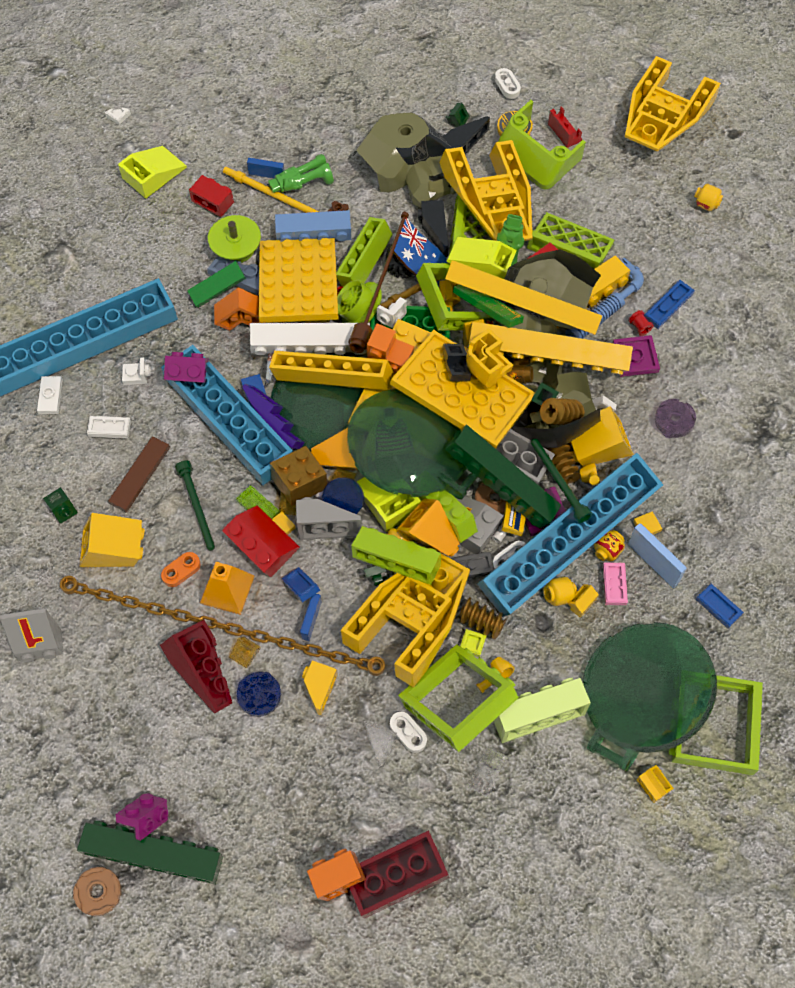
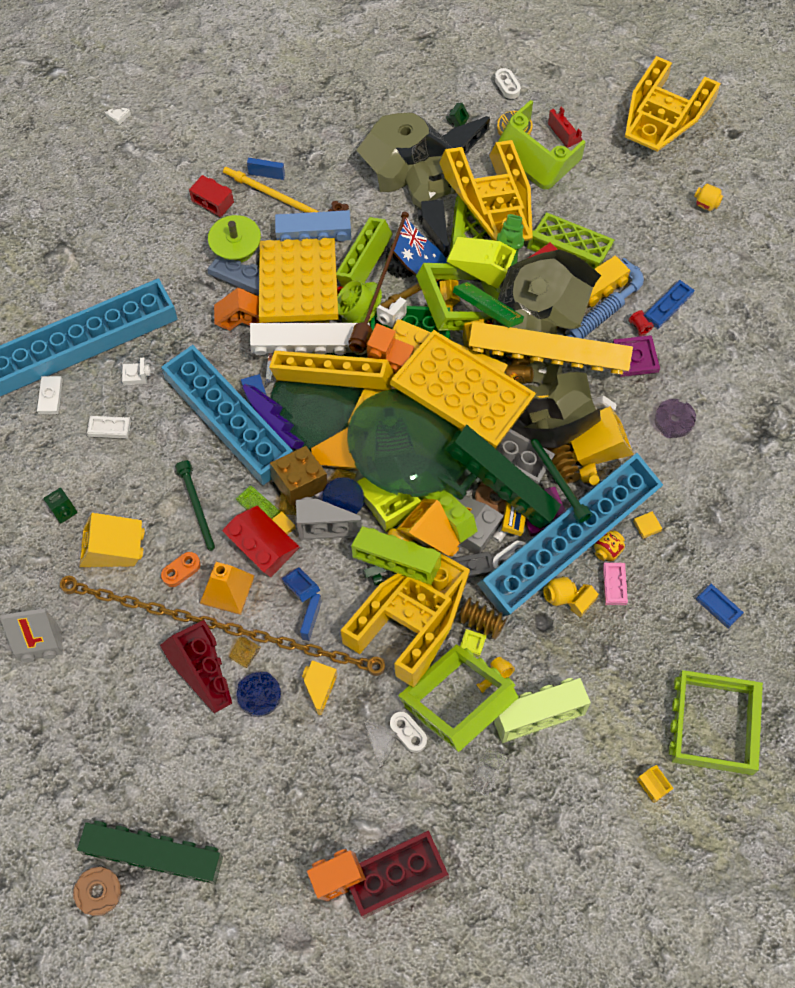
reddish brown tile [108,436,170,513] -> none
magenta bracket [116,793,168,840] -> none
neon yellow slope [118,146,187,198] -> none
magenta bracket [164,352,209,382] -> none
green tile [187,261,246,308] -> none
bright green piece [268,154,334,193] -> none
black slope [442,344,472,381] -> none
yellow tile [445,260,602,335] -> none
yellow brick [466,329,513,388] -> none
dark green brick [531,382,563,406] -> none
pearl gold piece [540,398,585,425] -> none
clear green dish [583,622,717,772] -> none
light blue tile [628,523,687,588] -> none

